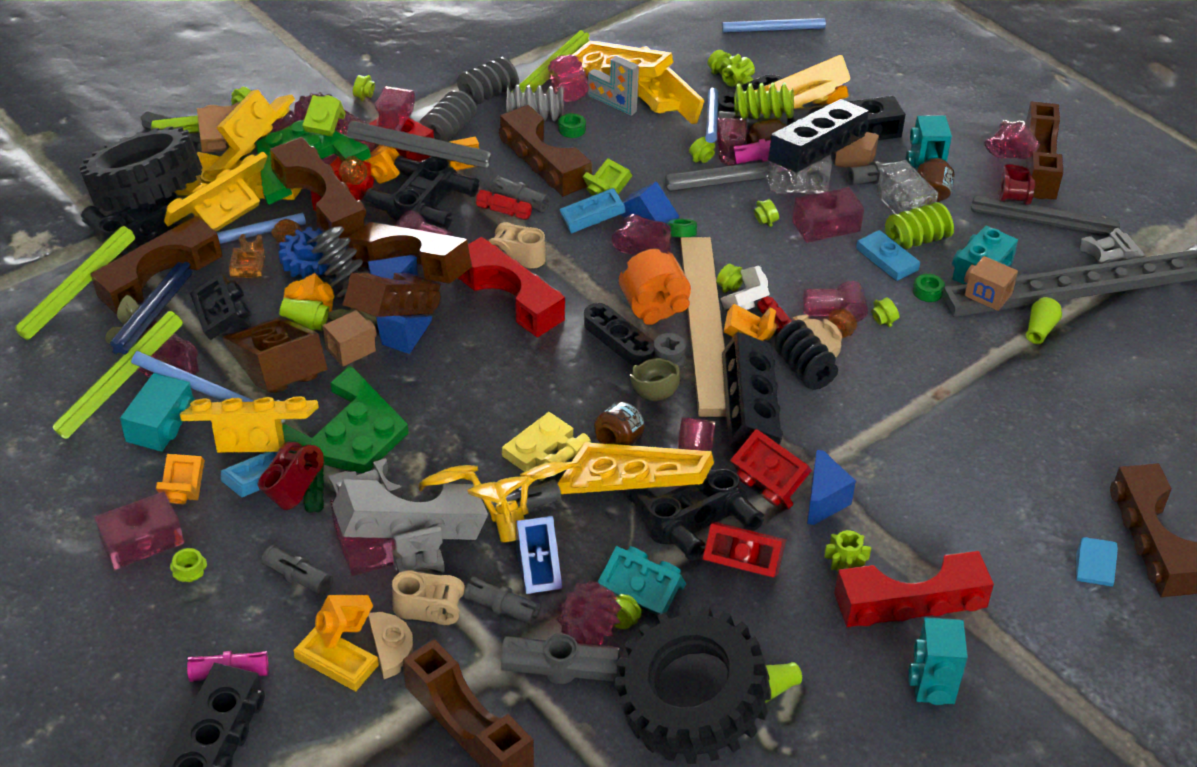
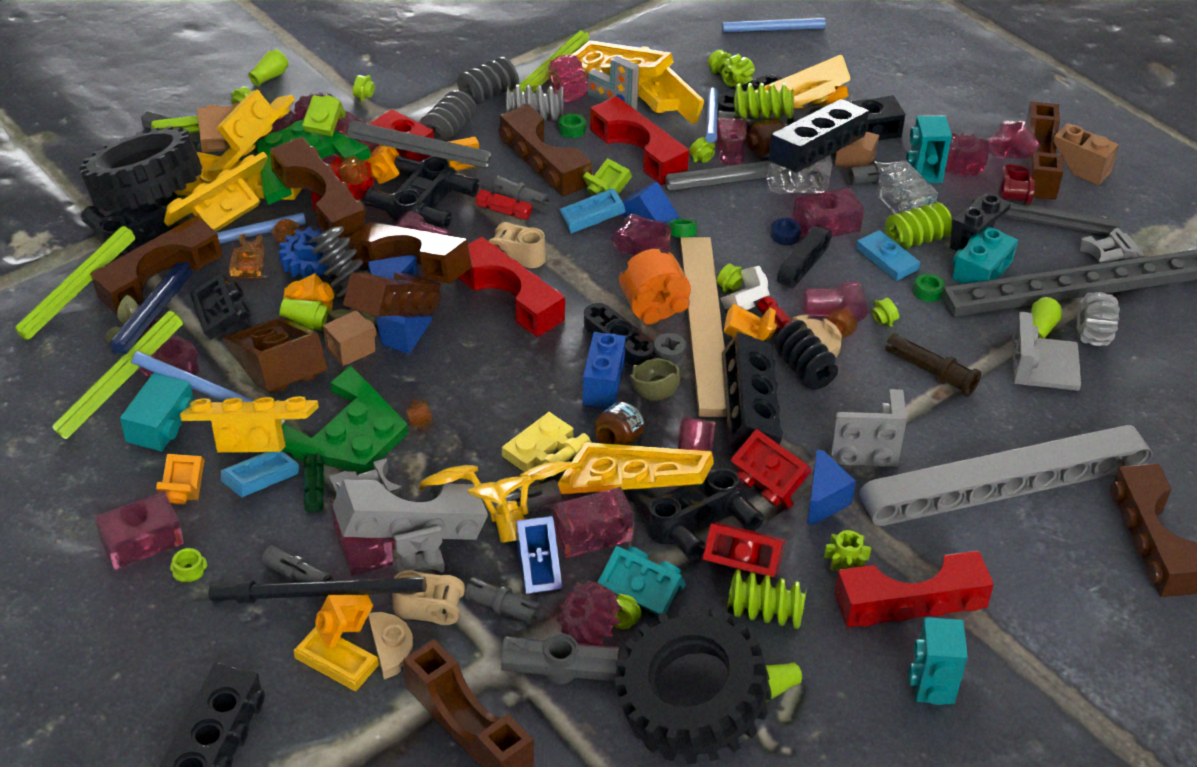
dark pink pin [187,651,269,682] -> none
dark red piece [258,441,324,510] -> none
clear pink piece [375,86,415,131] -> none
dark pink pin [734,139,771,164] -> none
lime plate [754,199,779,227] -> none
reddish brown head [914,158,955,204] -> none
medium nougat brick [964,256,1018,311] -> none
dark azure slope [1076,537,1118,587] -> none
none -> black bar [208,577,427,604]
none -> lime cone [248,49,289,86]
none -> clear orange plate [406,398,433,431]
none -> clear pink brick [553,487,633,558]
none -> blue brick [582,332,626,408]
none -> red arch [590,96,689,186]
none -> lime piece [727,569,807,629]
none -> dark blue tile [771,218,801,245]
none -> black beam [777,225,832,289]
none -> light grey bracket [830,389,907,467]
none -> light grey beam [859,425,1153,526]
none -> dark brown pin [885,333,981,397]
none -> clear pink gear [945,132,989,178]
none -> black bracket [950,192,1011,251]
none -> light grey bracket [1012,312,1081,391]
none -> medium nougat slope [1053,123,1119,185]
none -> light grey gear [1076,292,1120,346]

